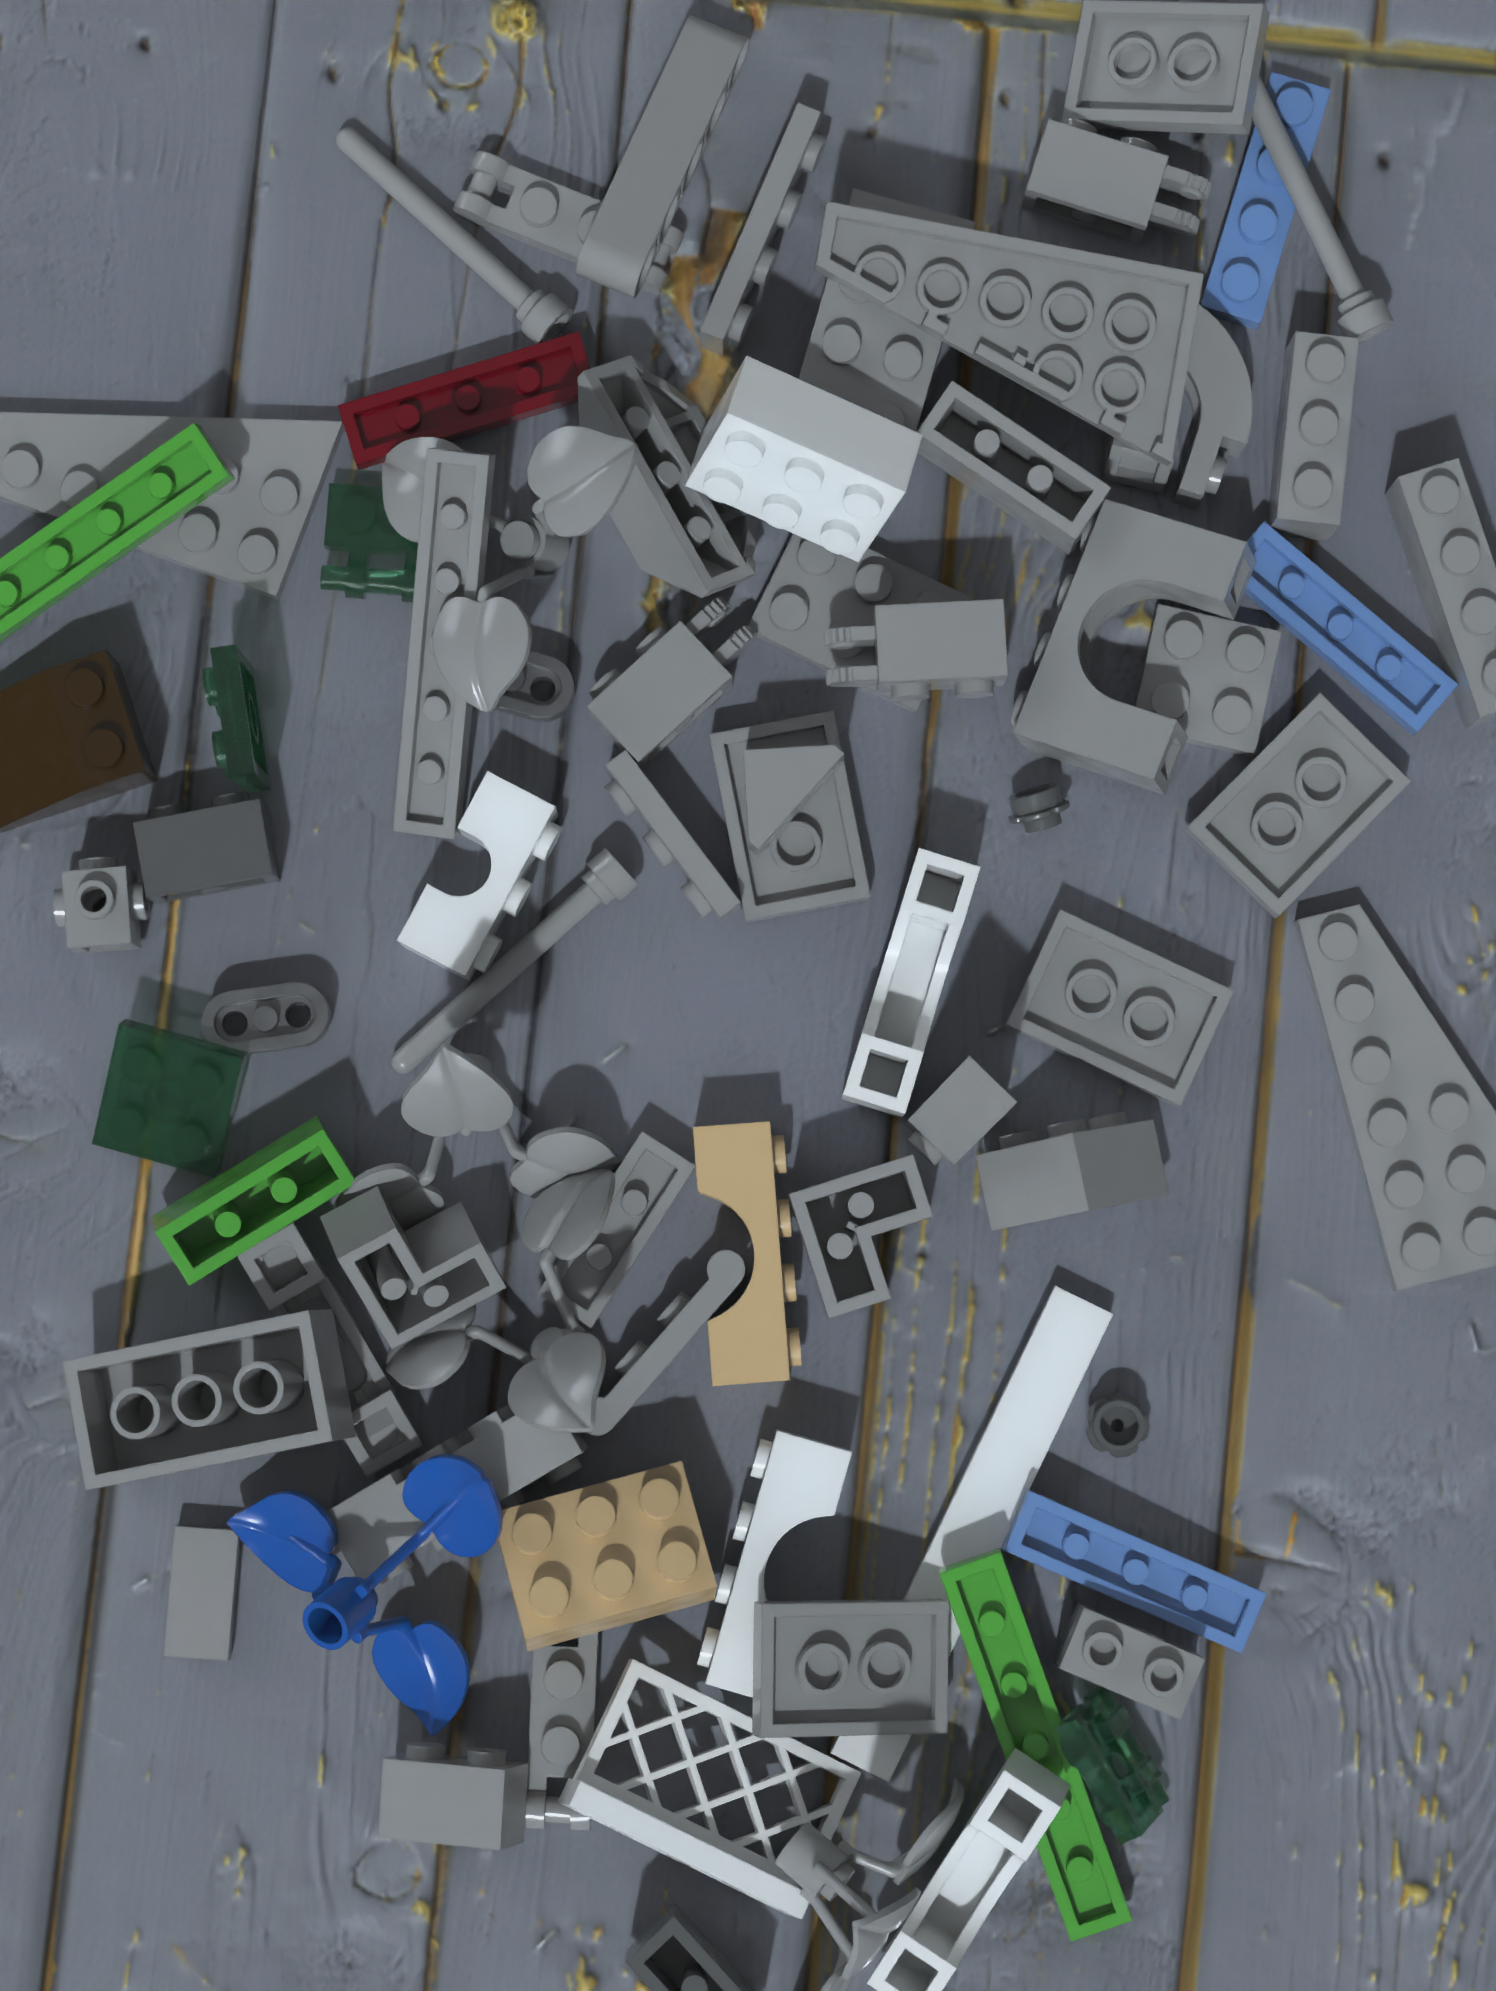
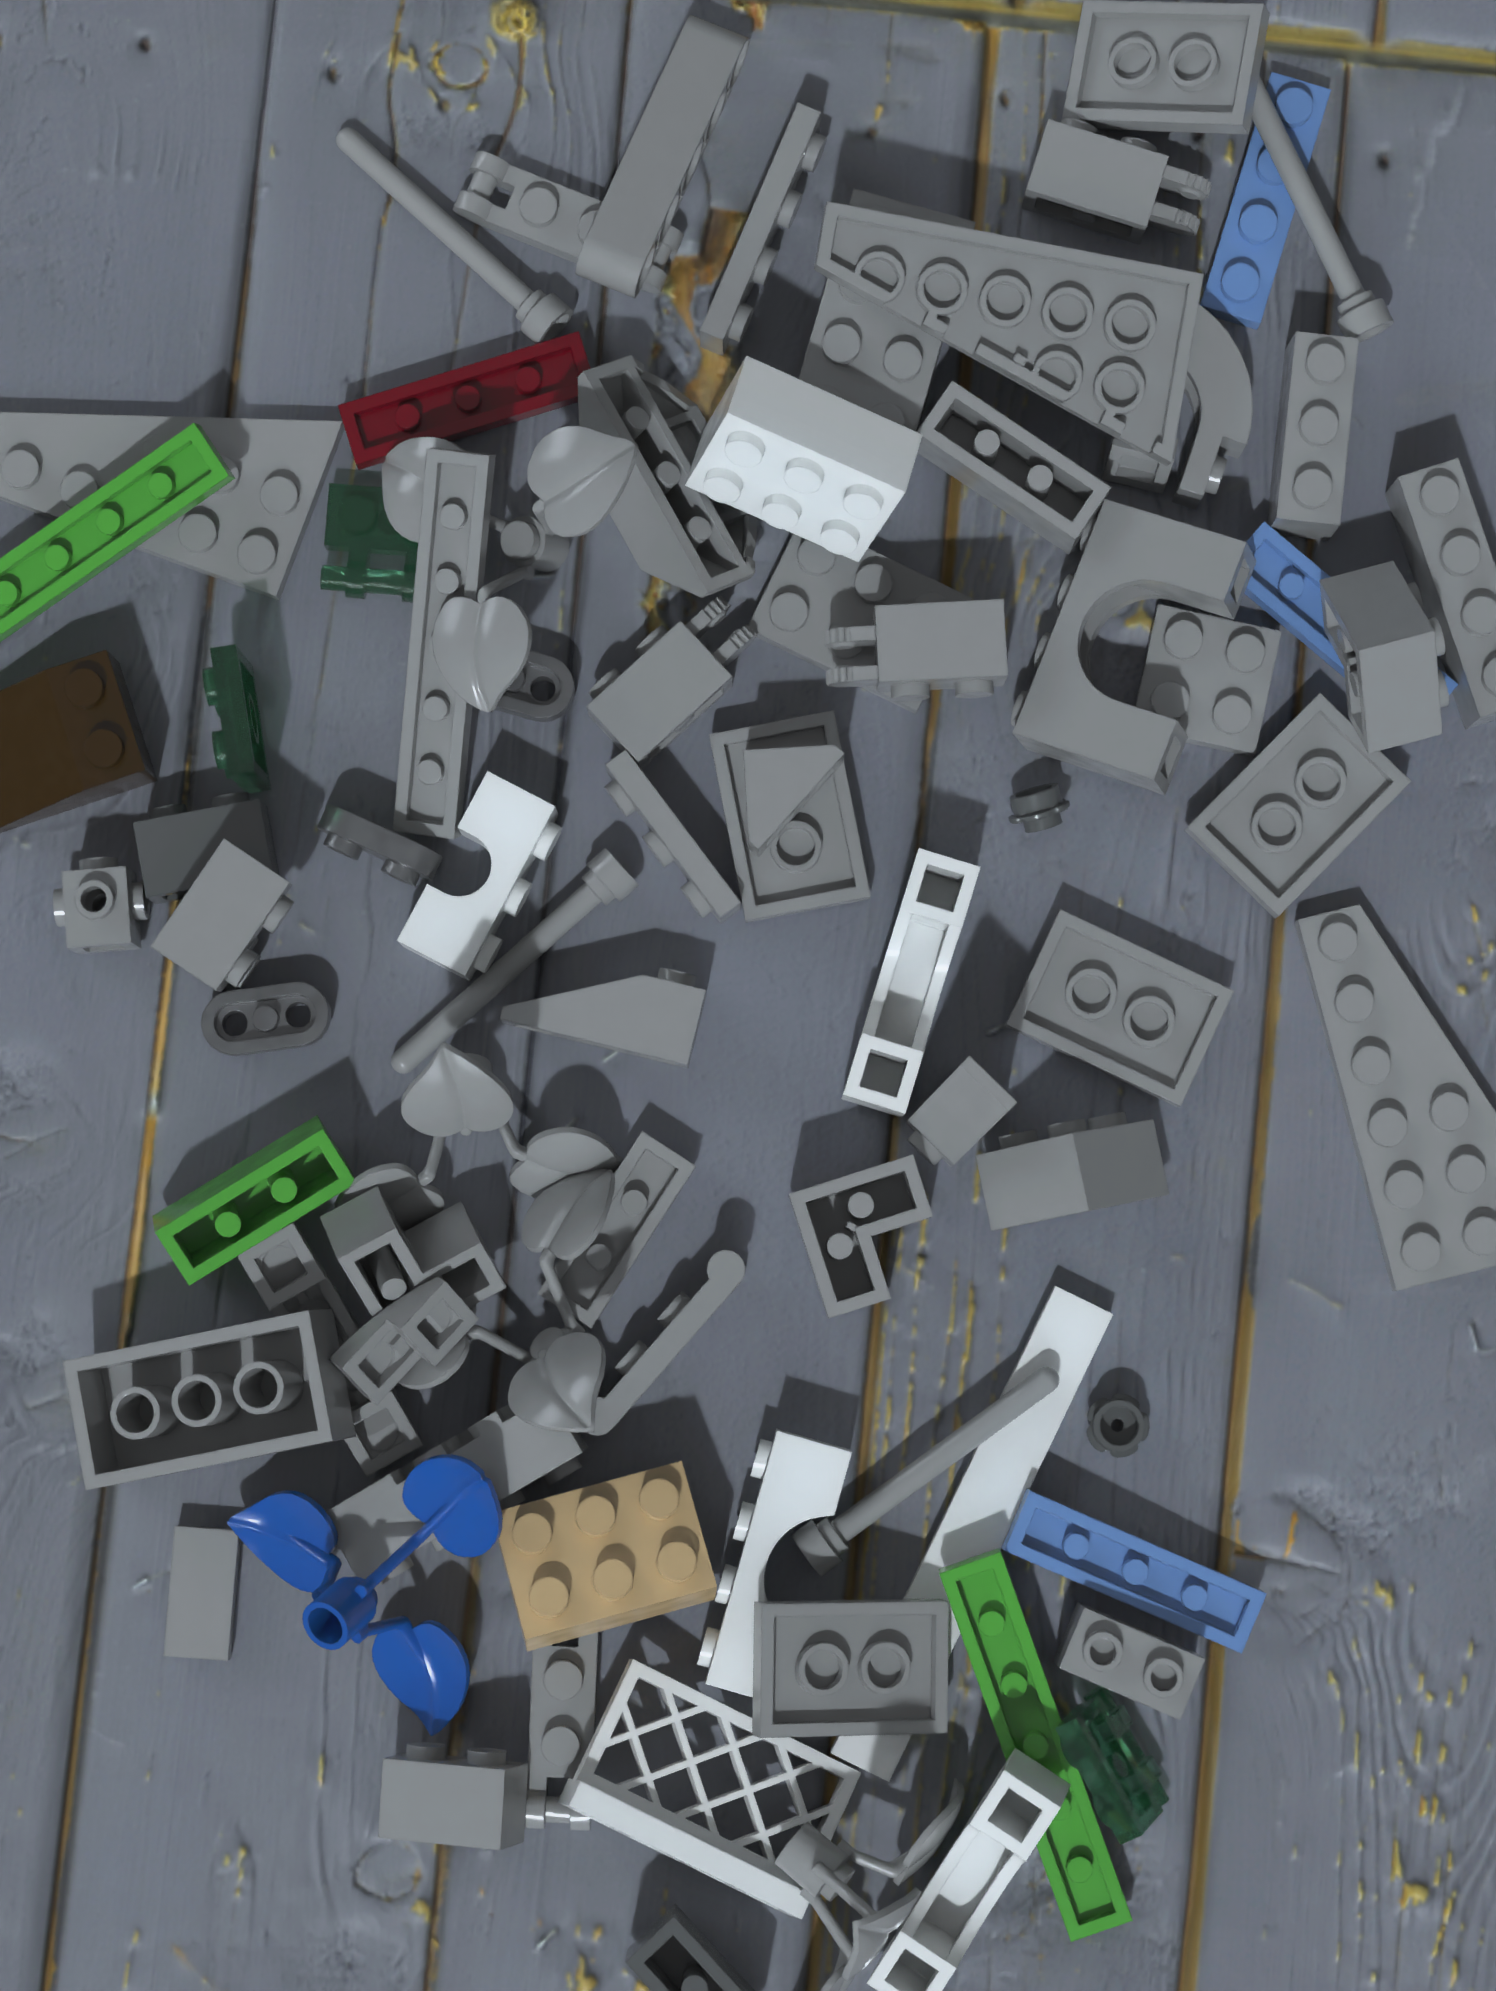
clear green plate [92,1019,248,1178] -> none
tan arch [693,1121,802,1386] -> none
none -> light grey brick [150,838,294,992]
none -> flat silver plate [317,804,443,887]
none -> light grey slope [329,1276,479,1405]
none -> light grey slope [500,968,706,1069]
none -> light grey piece [792,1367,1059,1576]
none -> light grey brick [1319,561,1449,754]

